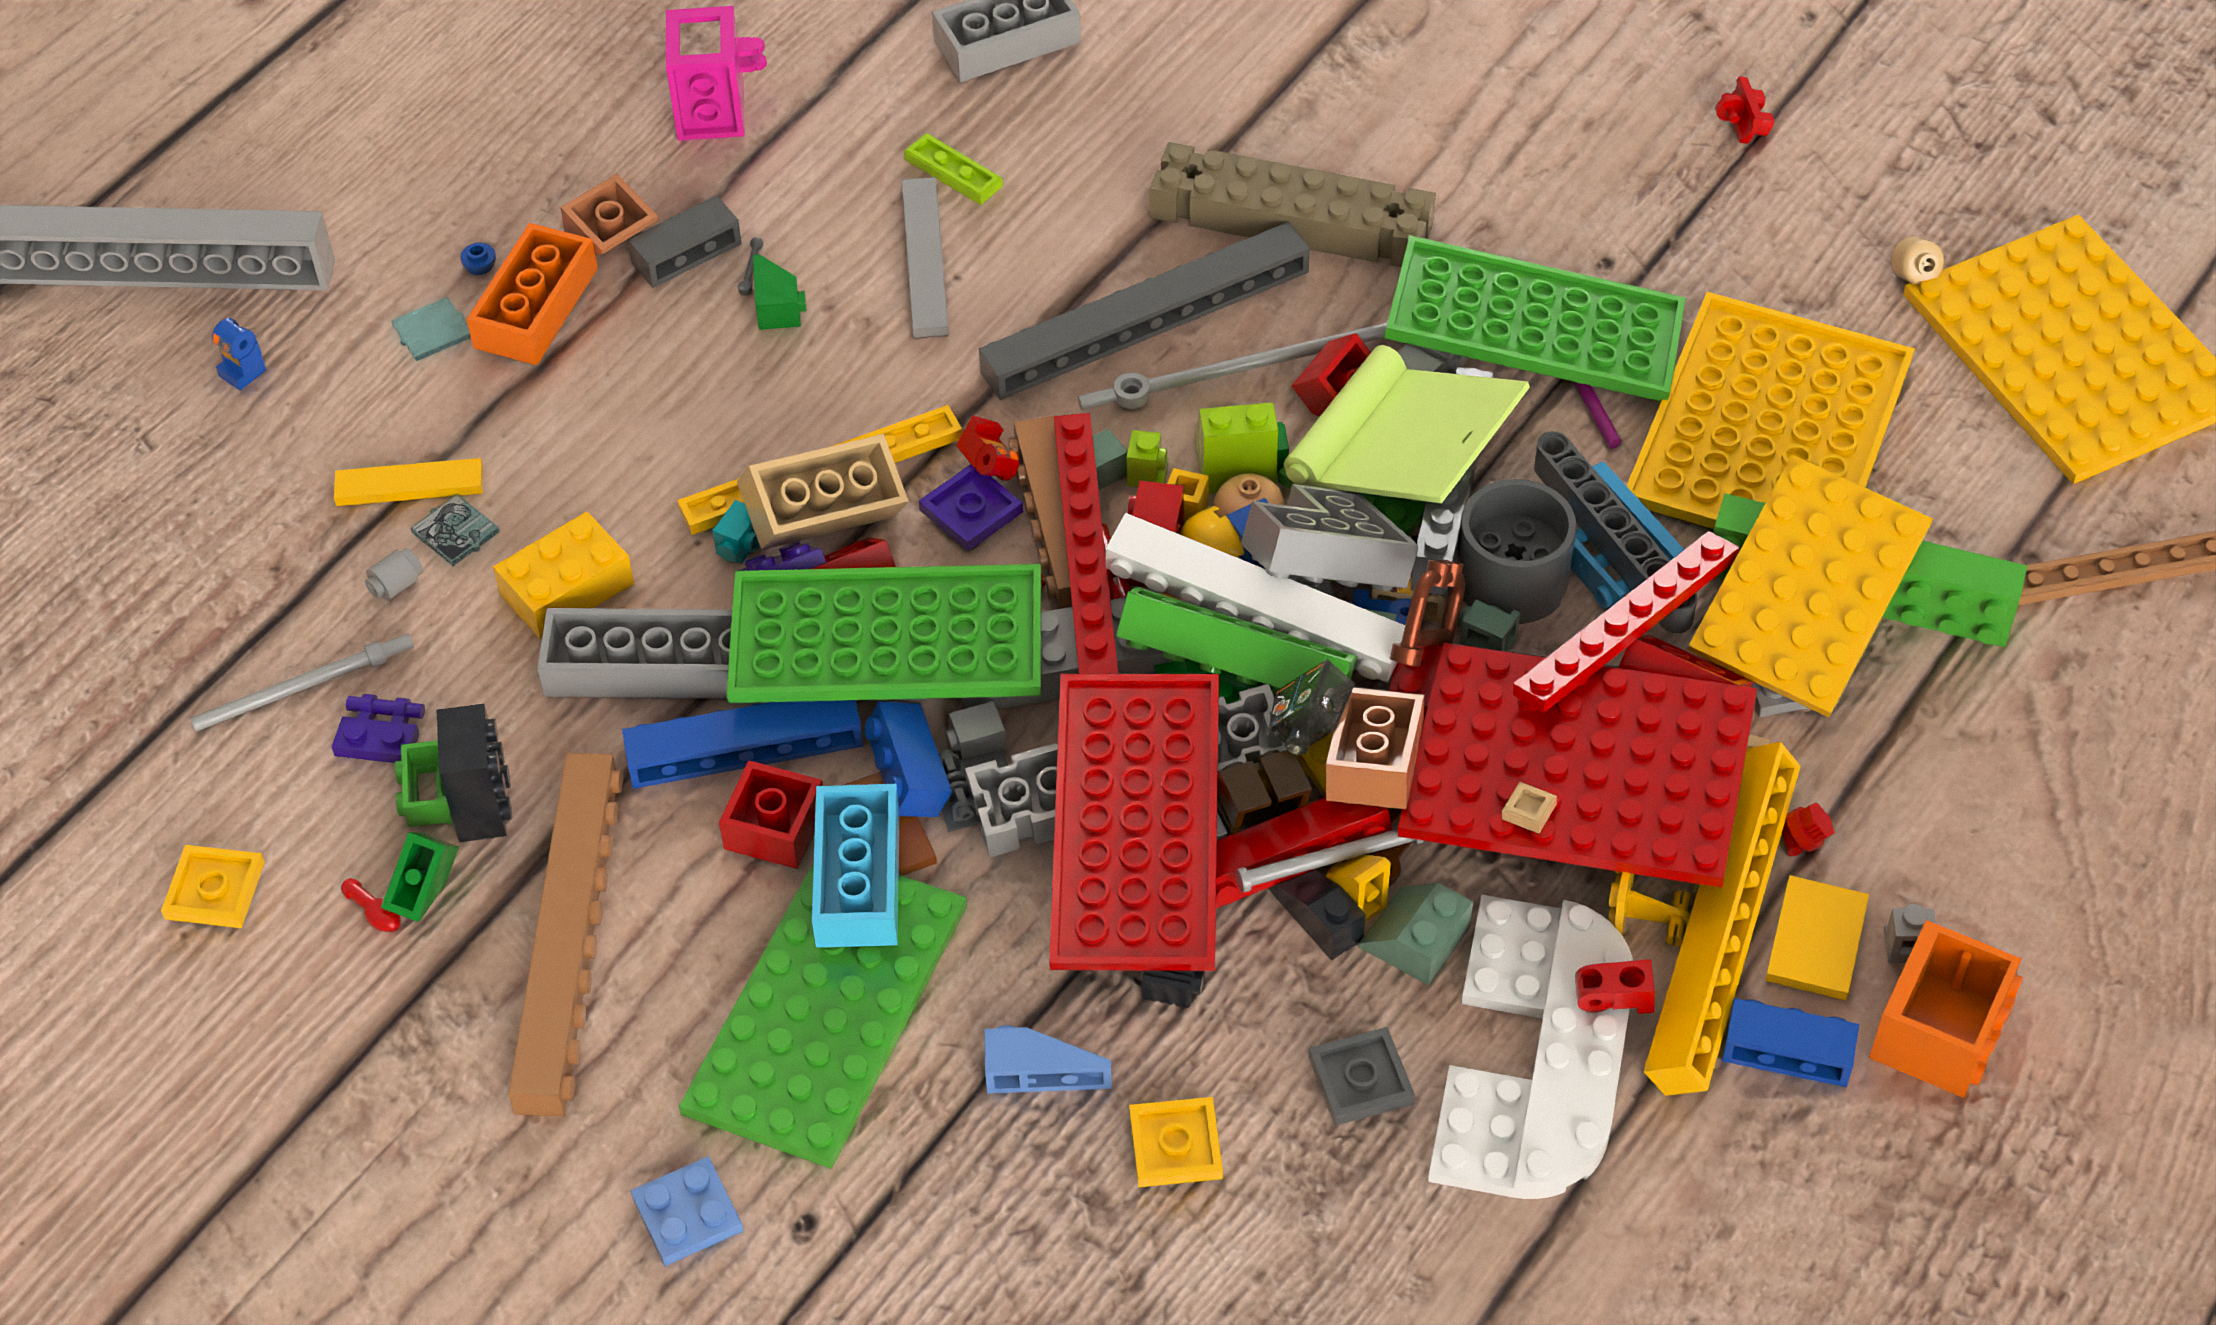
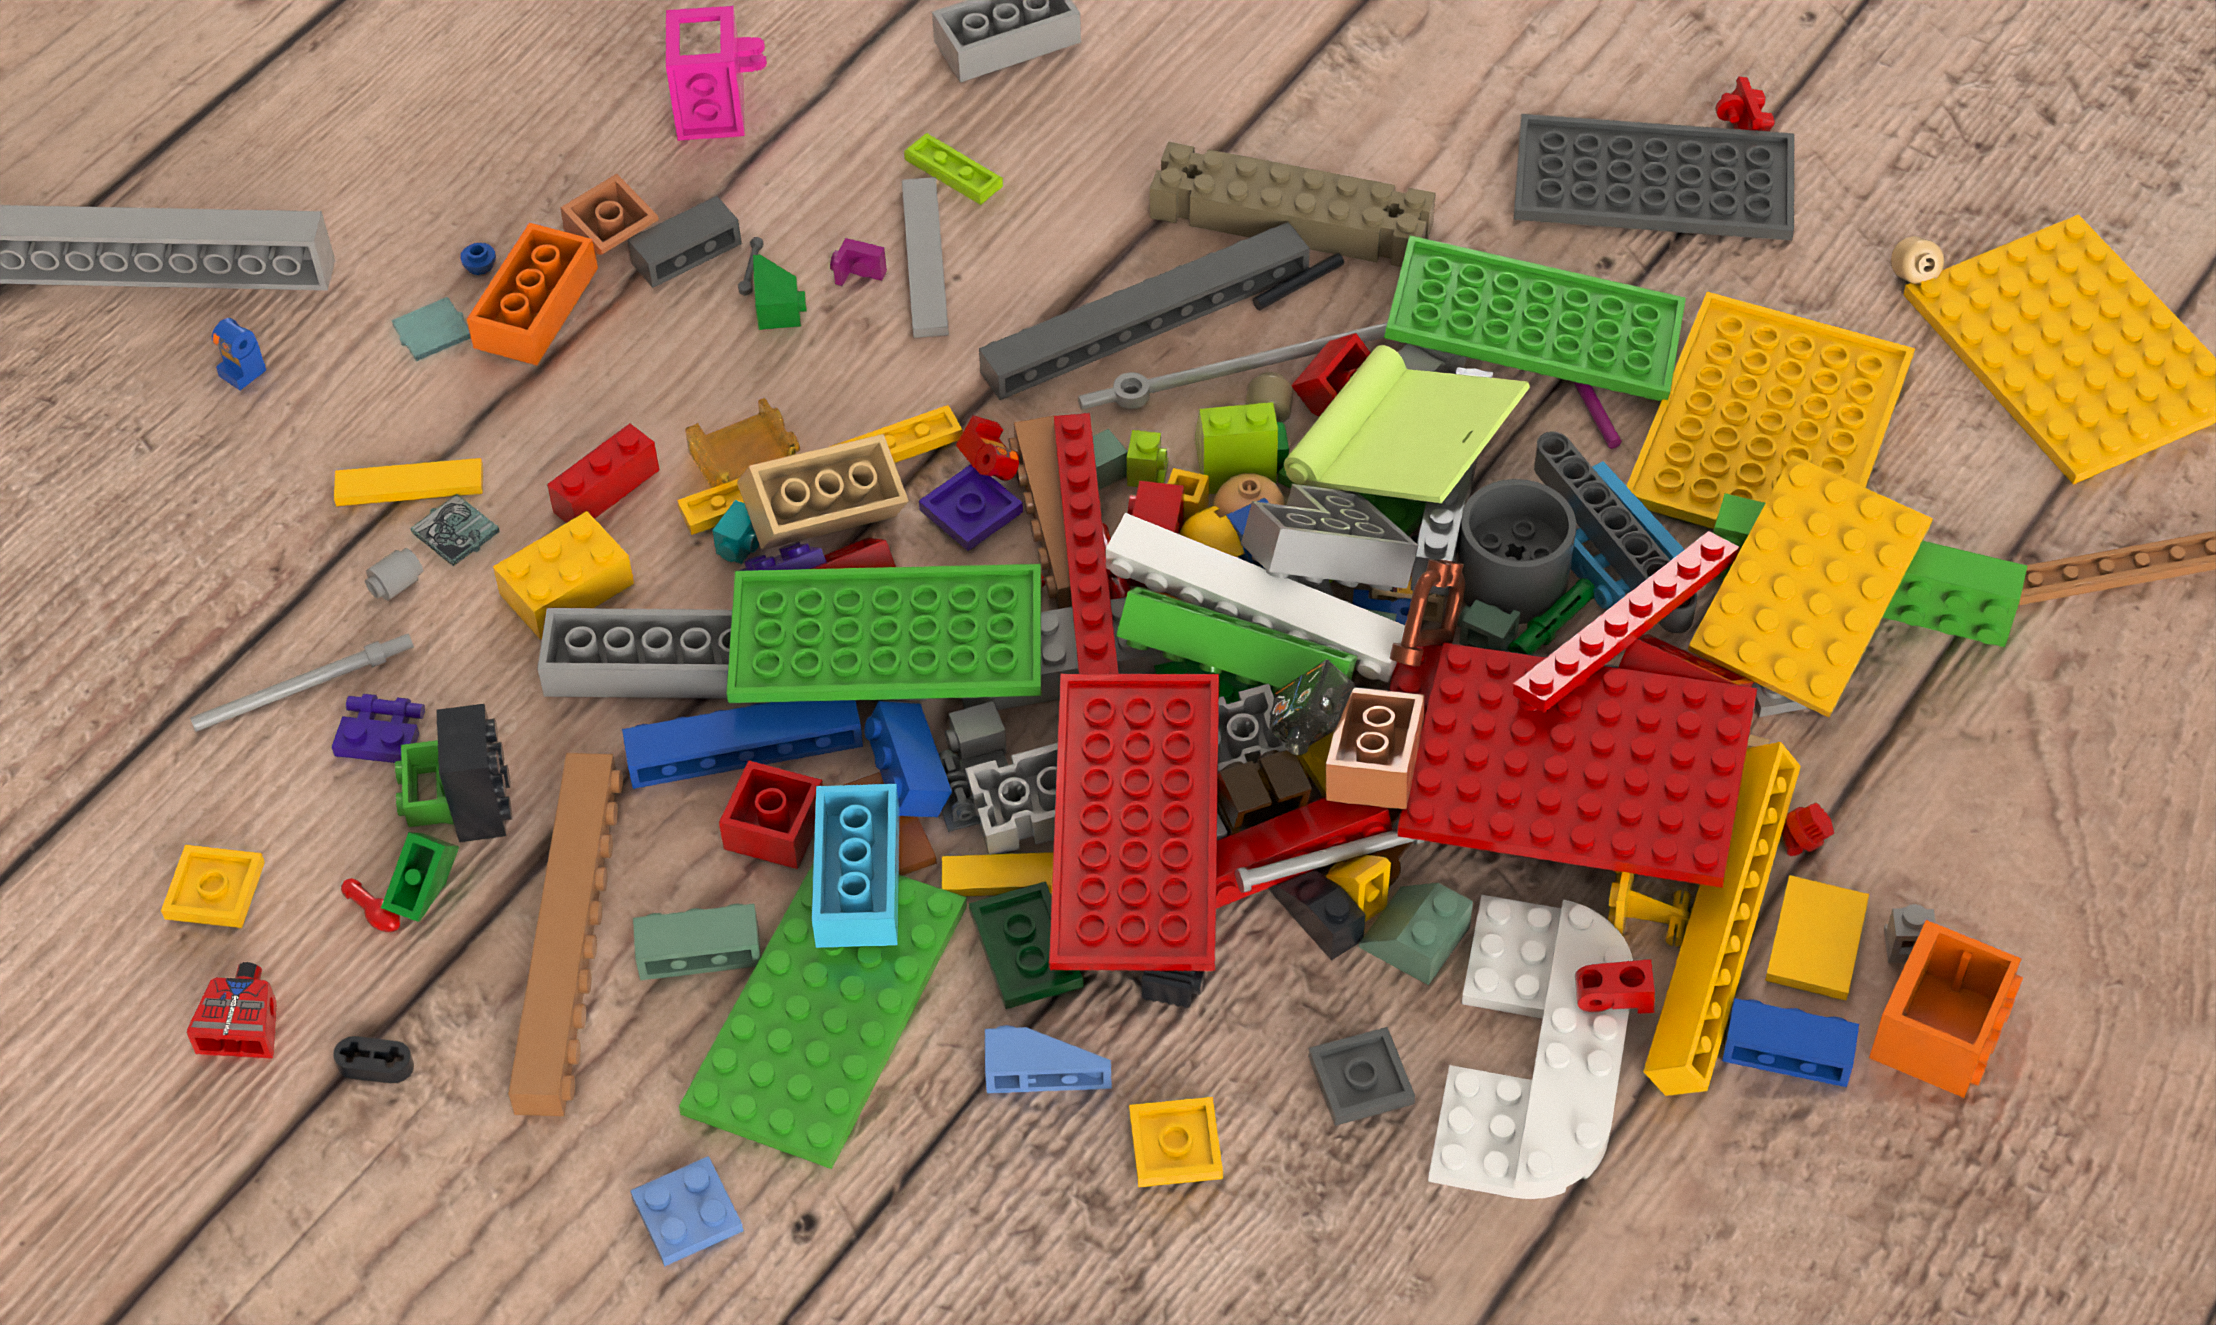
tan tile [1502,782,1557,834] -> none
none -> red torso [186,962,277,1059]
none -> black beam [333,1036,414,1083]
none -> red brick [547,423,660,523]
none -> sand green brick [633,903,761,981]
none -> clear yellow panel [685,398,800,488]
none -> magenta bracket [830,238,887,286]
none -> yellow tile [942,852,1054,896]
none -> dark green plate [969,881,1083,1010]
none -> dark tan head [1245,372,1294,423]
none -> black bar [1253,253,1344,311]
none -> green pin [1508,578,1596,655]
none -> dark grey plate [1513,114,1794,241]

